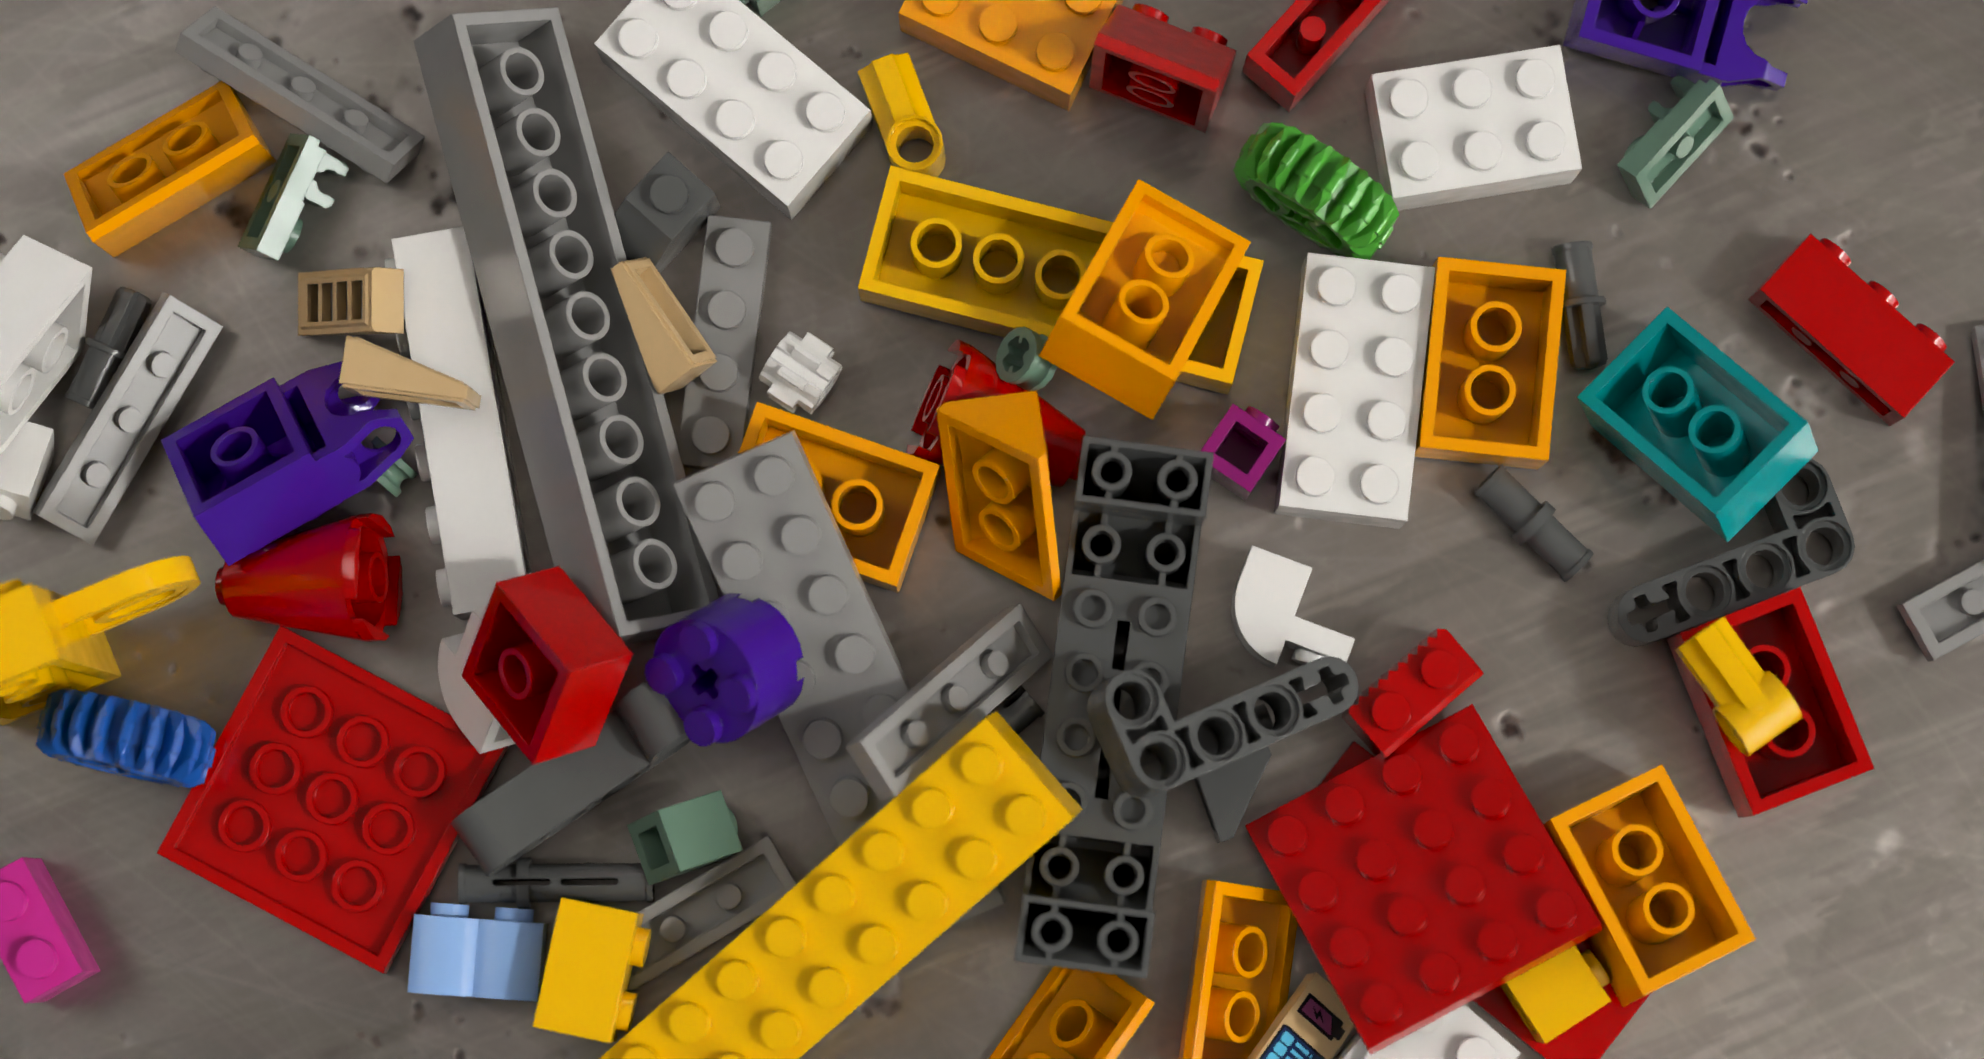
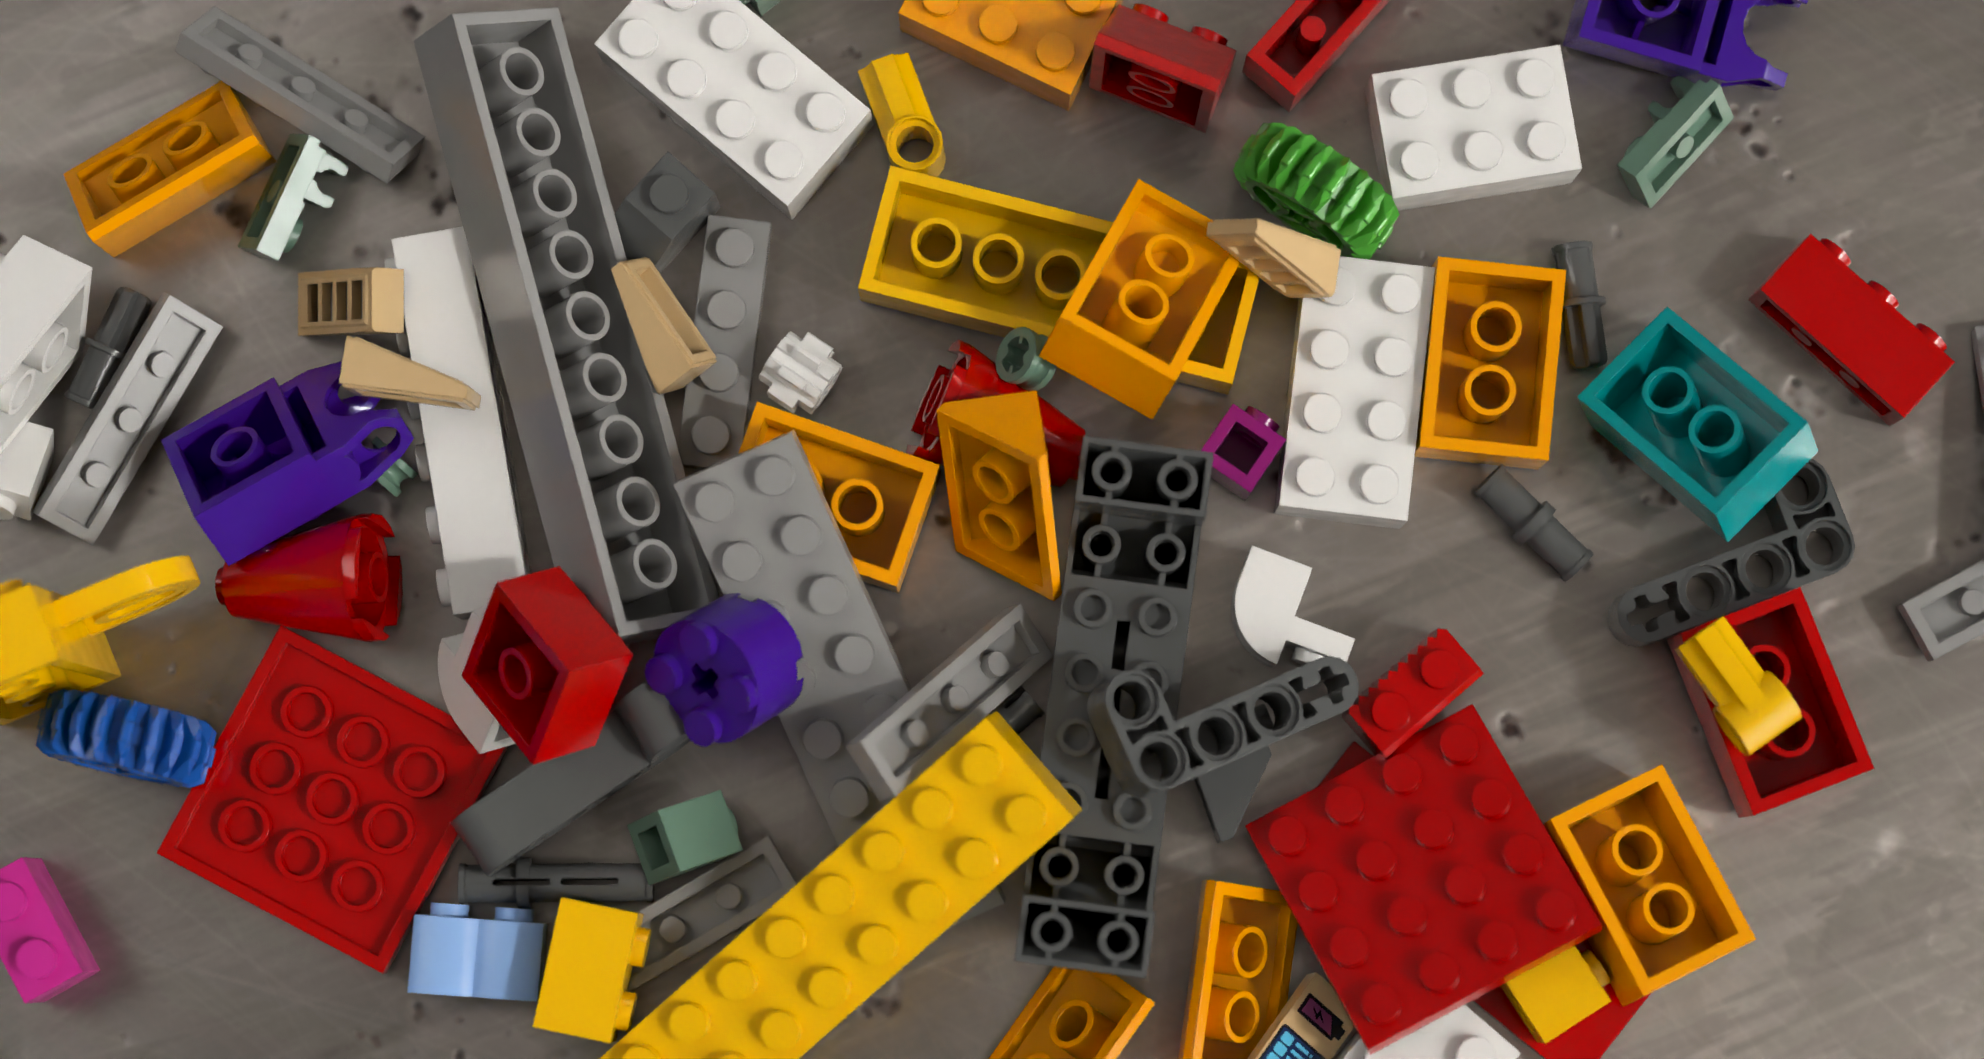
none -> tan slope [1206,218,1341,298]

